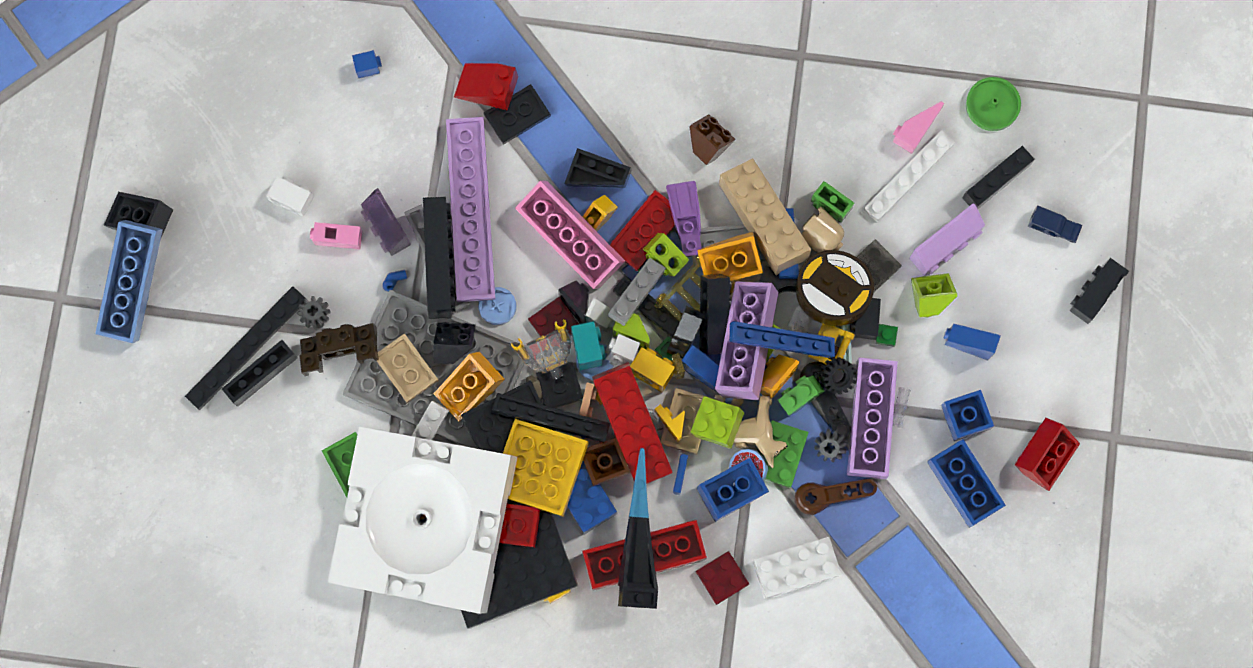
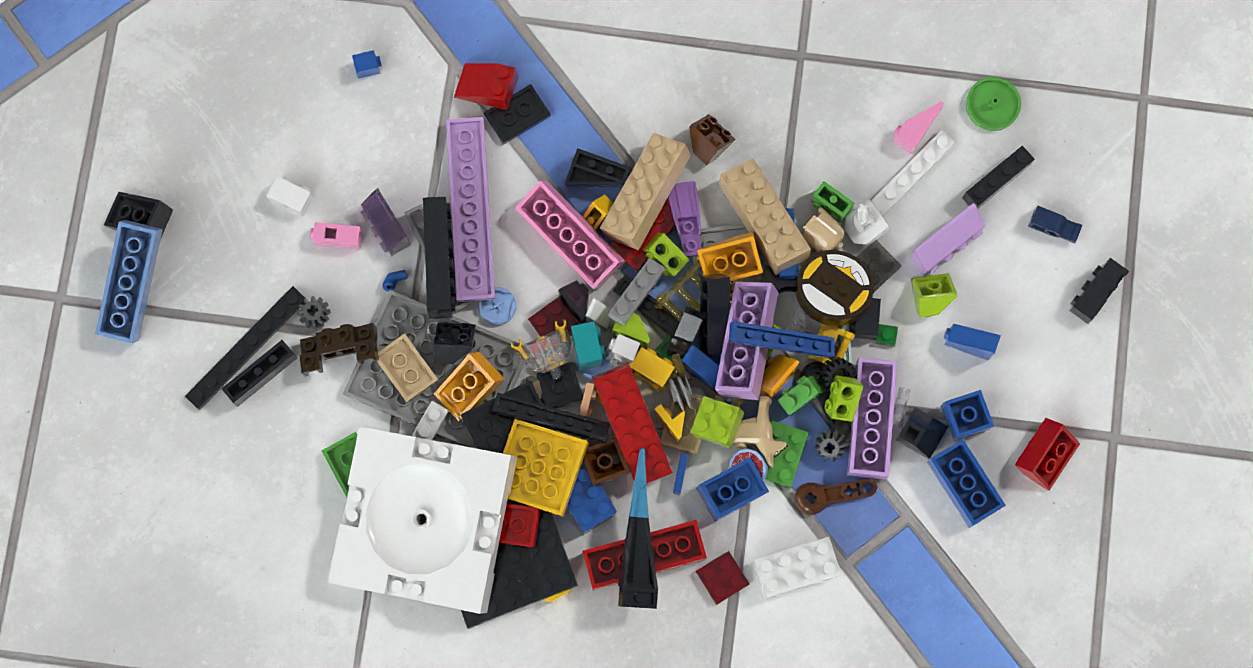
none -> tan brick [600,133,691,250]
none -> light grey piece [668,376,693,411]
none -> lime brick [825,375,864,422]
none -> white piece [844,199,890,246]
none -> black slope [896,407,949,460]

